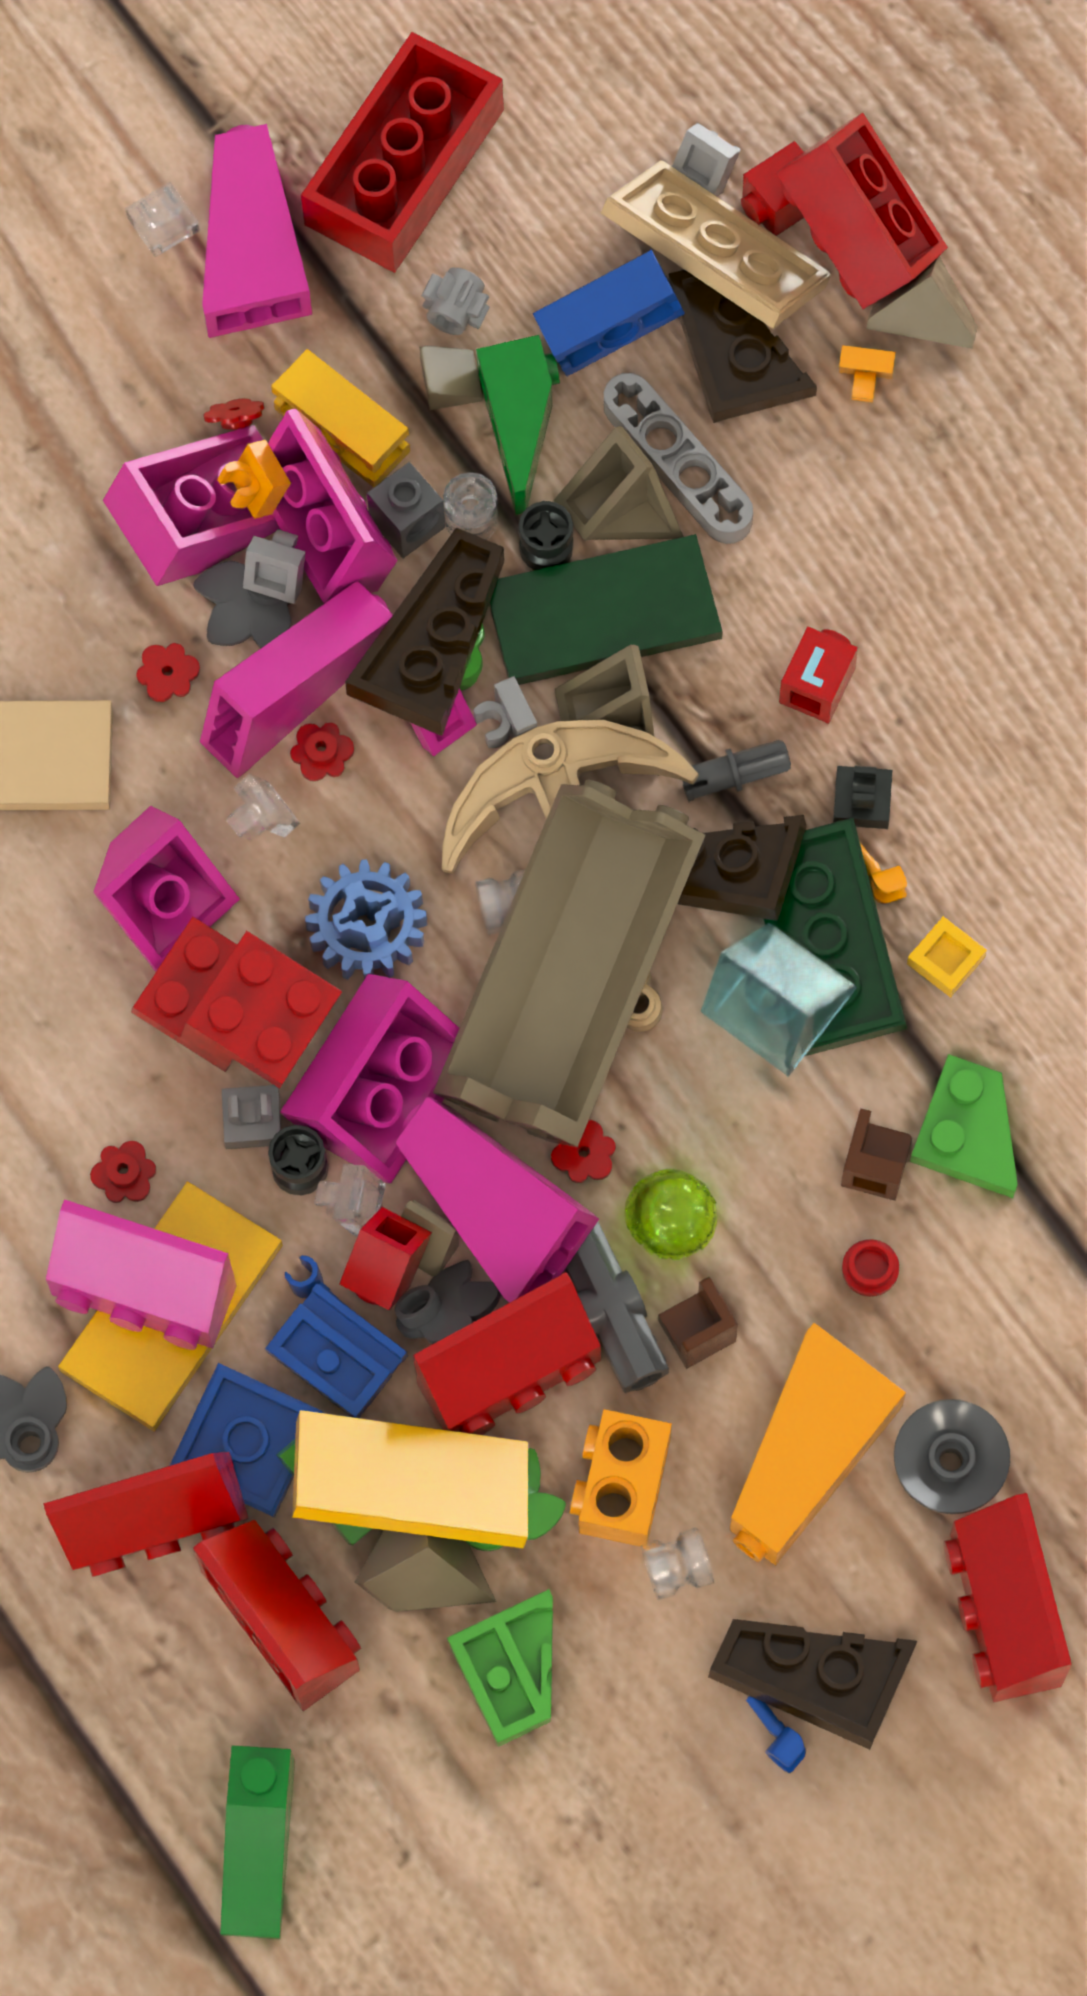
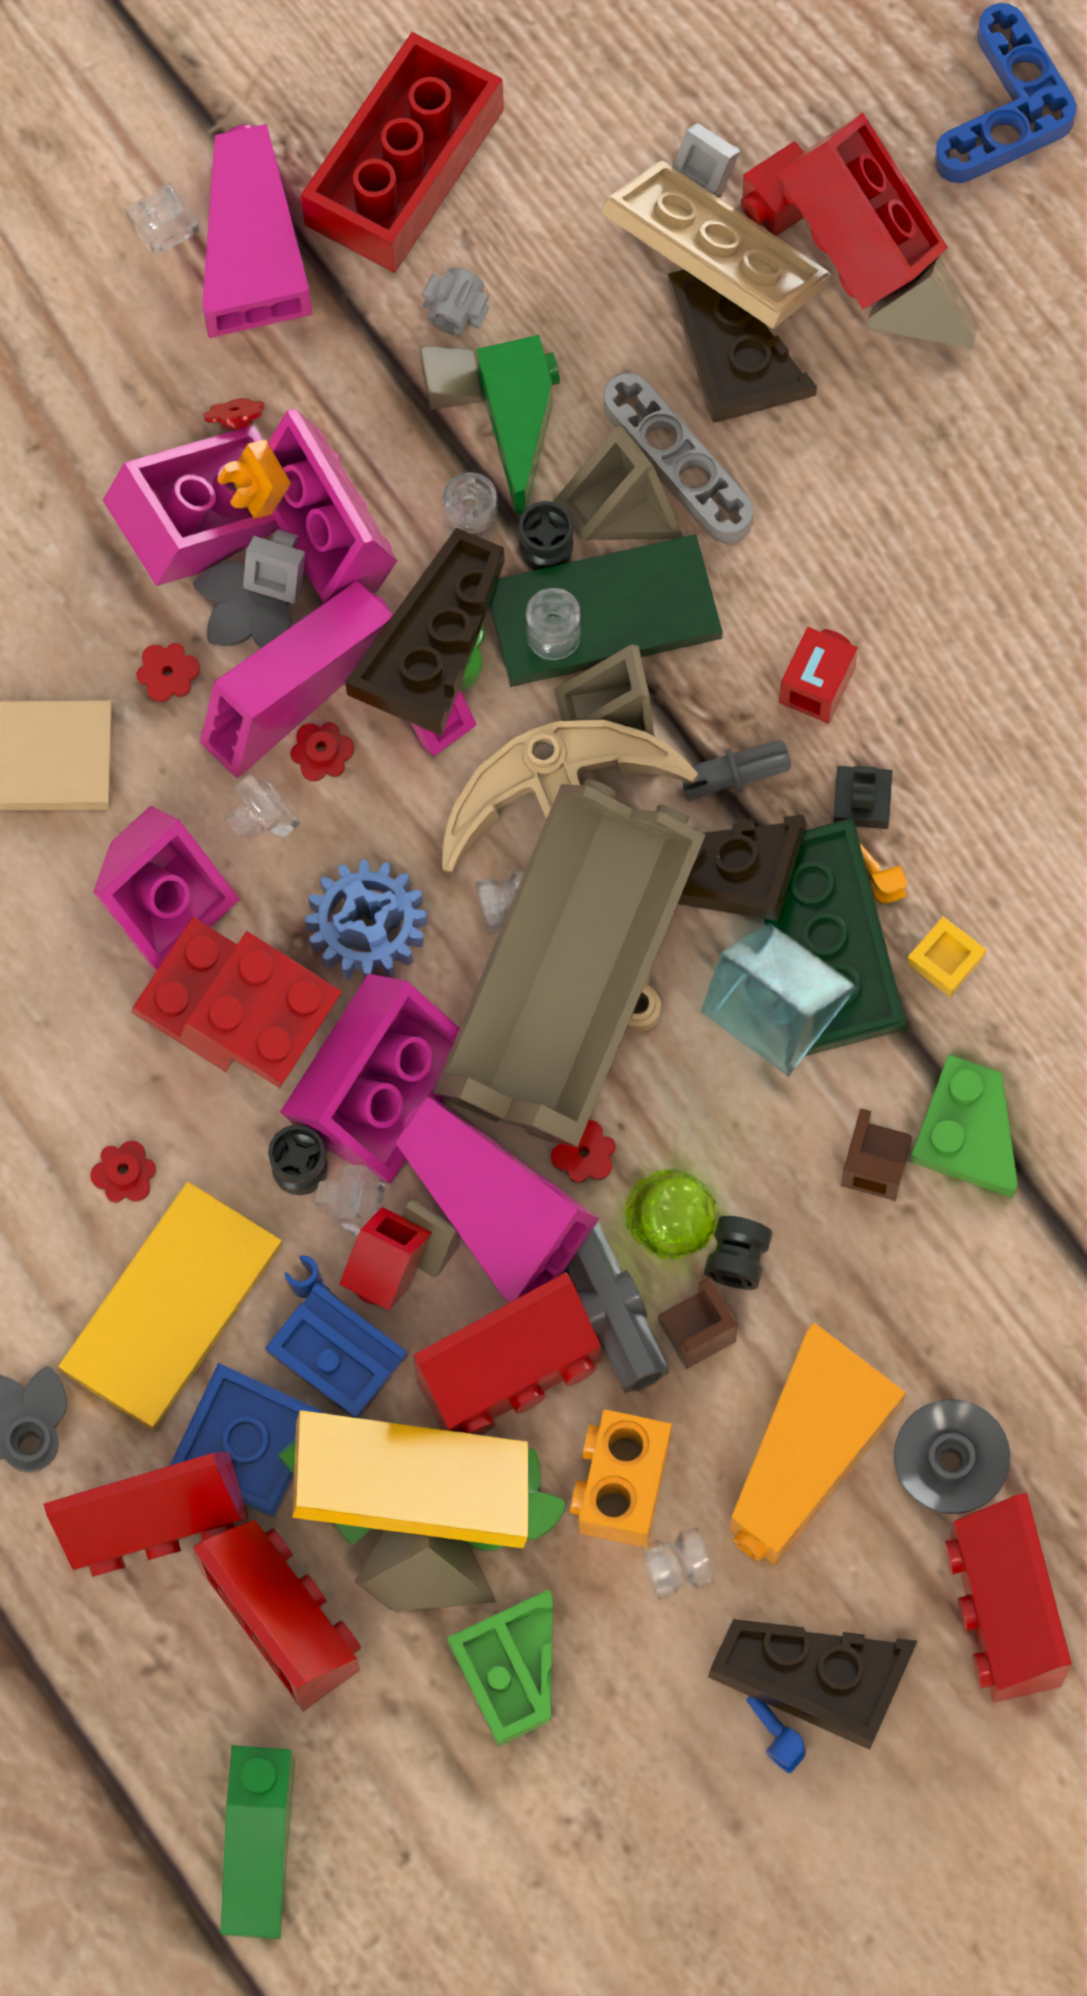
slope [46,1199,237,1350] -> none
light grey tile [222,1085,281,1149] -> none
yellow piece [271,349,410,488] -> none
dark grey brick [367,462,445,558] -> none
dark grey plate [394,1260,502,1344] -> none
light grey tile [473,676,537,748] -> none
blue piece [532,250,685,377] -> none
light orange tile [839,345,896,403] -> none
red plate [842,1239,899,1297] -> none
none -> clear wheel [526,588,581,660]
none -> pearl dark grey wheel [704,1216,773,1290]
none -> blue beam [934,3,1077,183]

